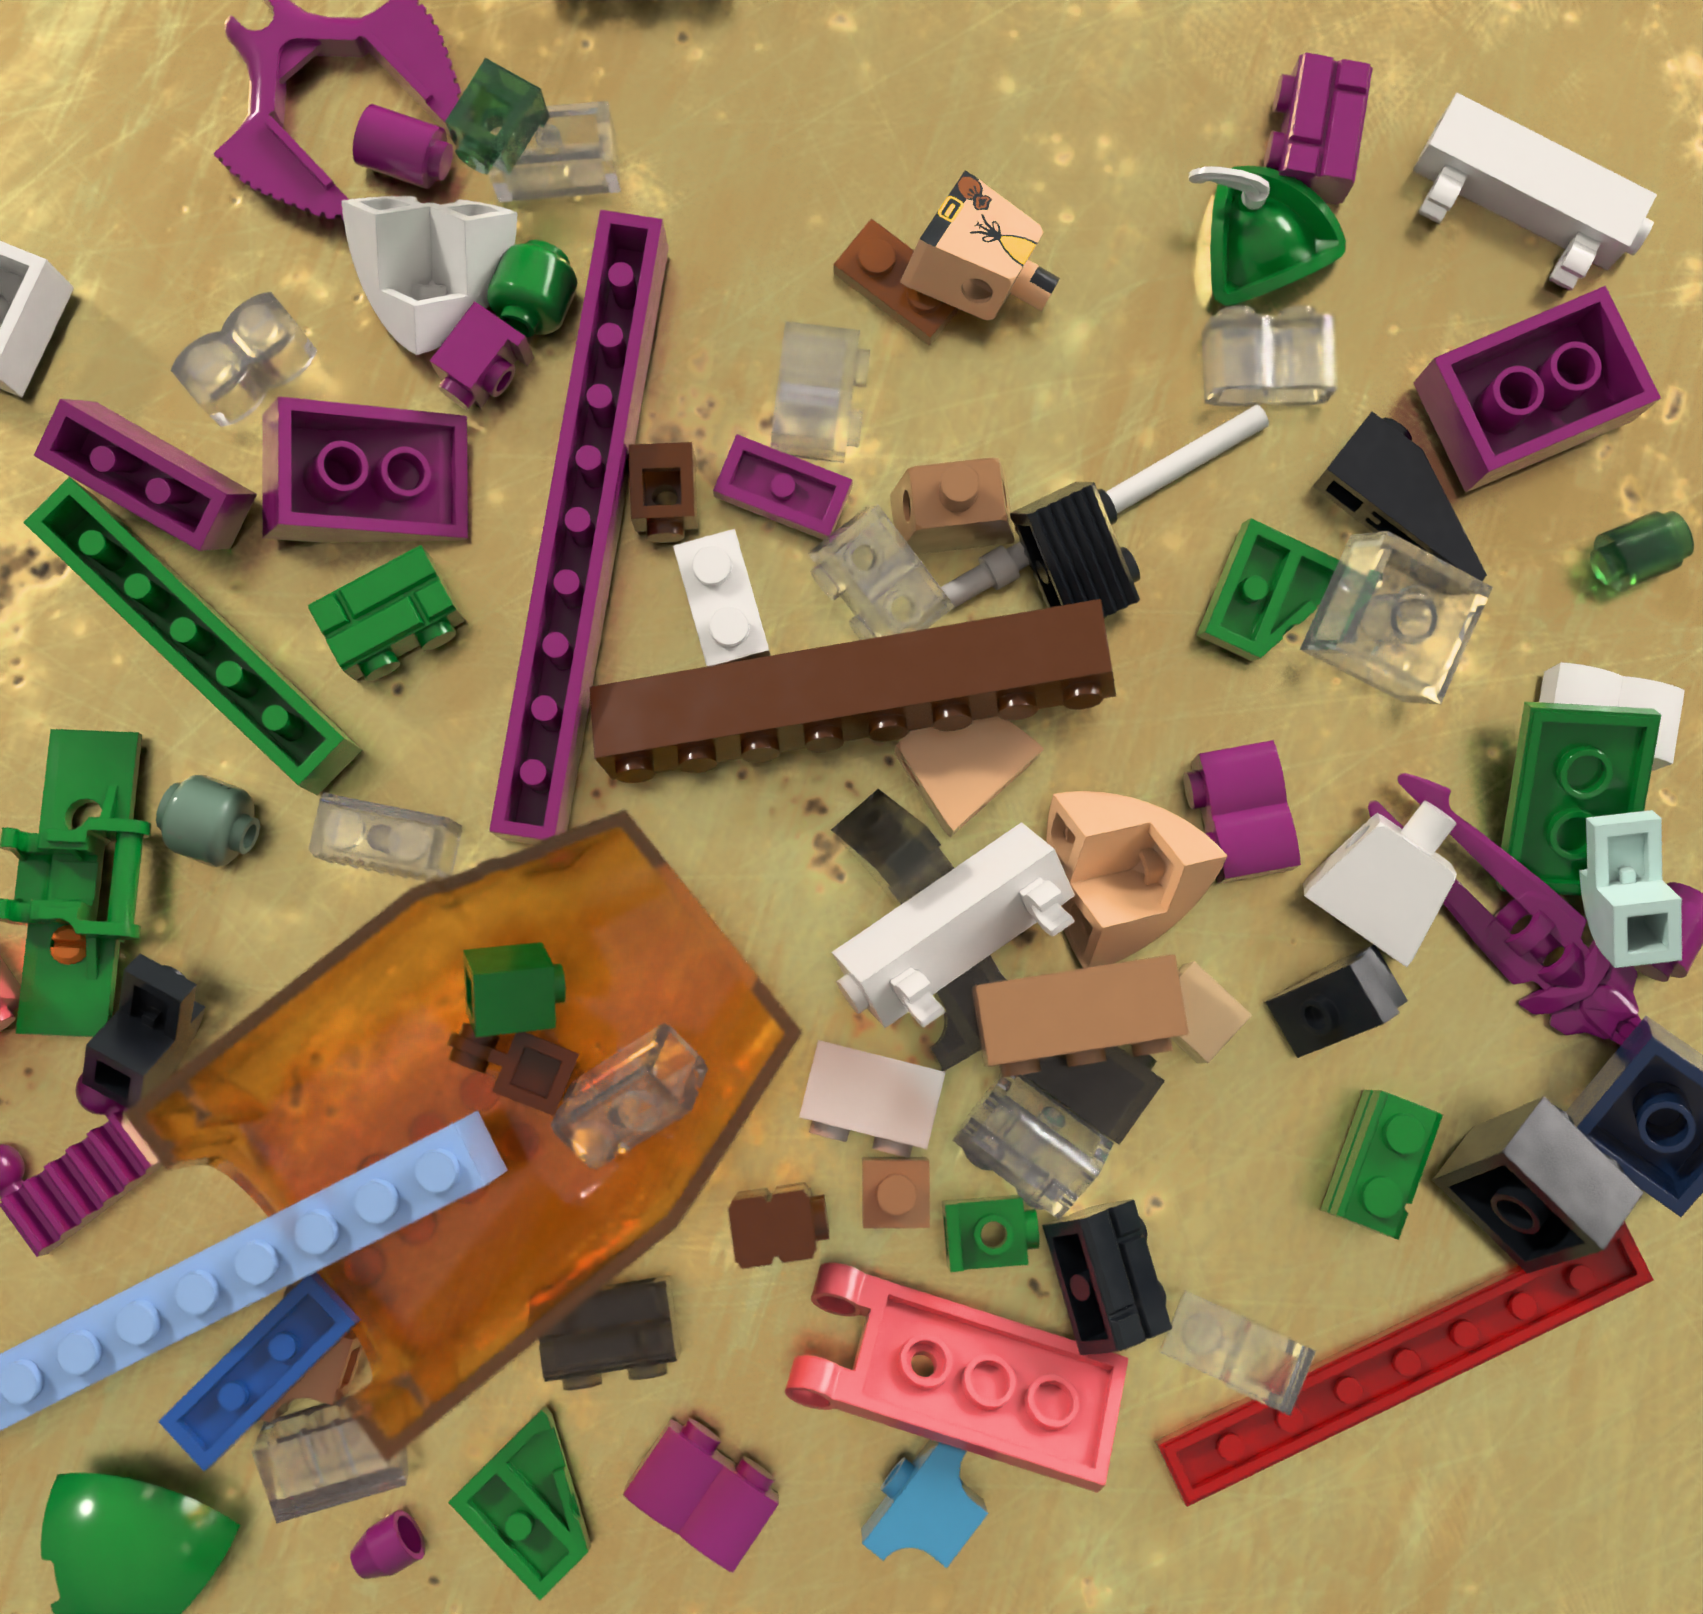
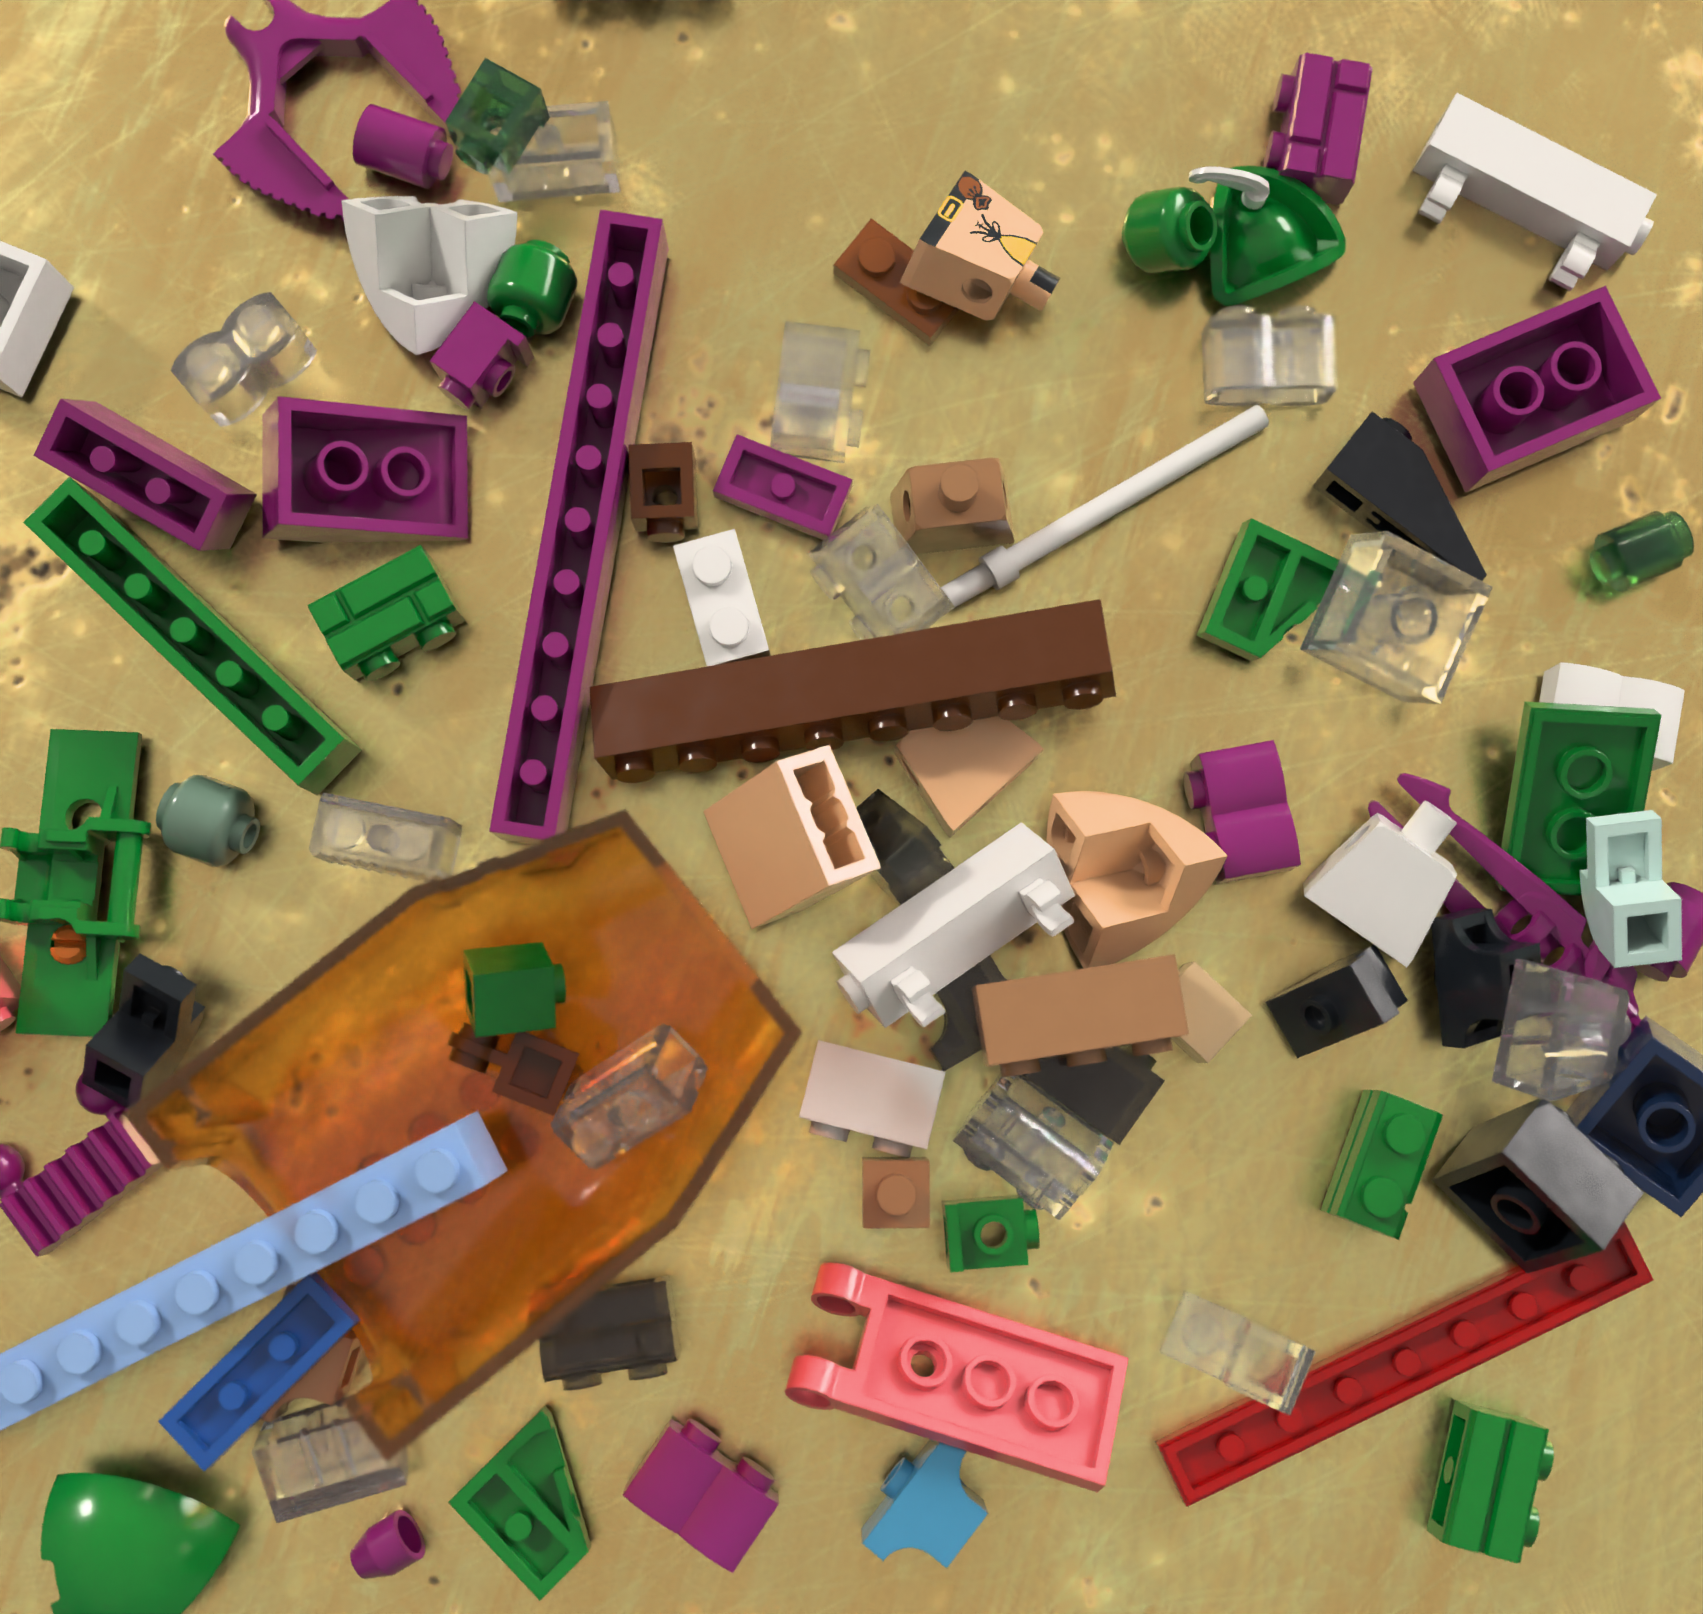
reddish brown brick [728,1182,830,1269] -> none
black brick [1010,482,1140,619] -> none
black brick [1042,1199,1172,1355] -> none
none -> light nougat brick [703,745,881,929]
none -> green head [1122,187,1217,273]
none -> green brick [1427,1400,1554,1564]
none -> black brick [1431,908,1545,1048]
none -> clear torso [1492,959,1631,1101]

